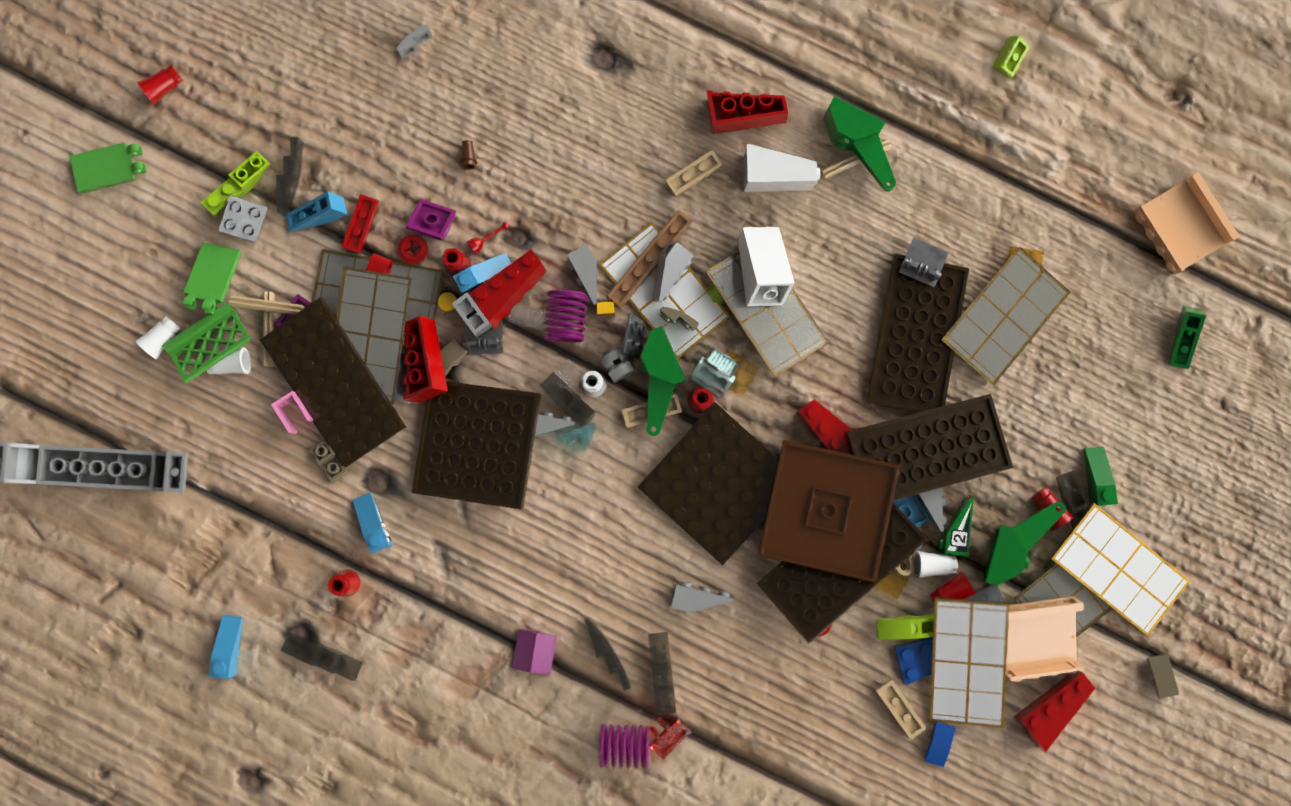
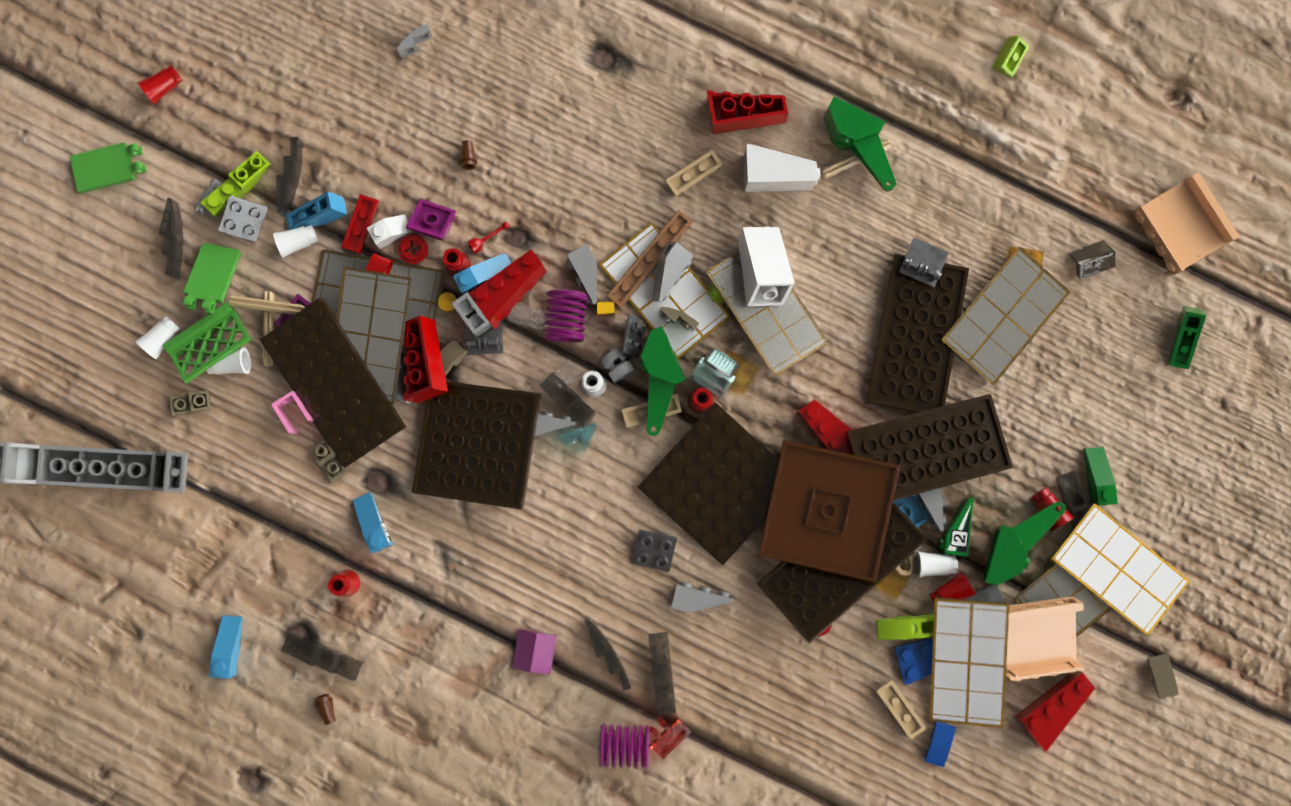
none -> clear smoke slope [159,197,184,279]
none -> dark tan slope [169,390,211,416]
none -> light grey axle [194,179,222,214]
none -> white plant [273,225,318,258]
none -> reddish brown cone [314,693,336,725]
none -> white slope [367,214,414,249]
none -> flat silver hinge [632,529,677,572]
none -> clear smoke panel [1069,240,1116,279]

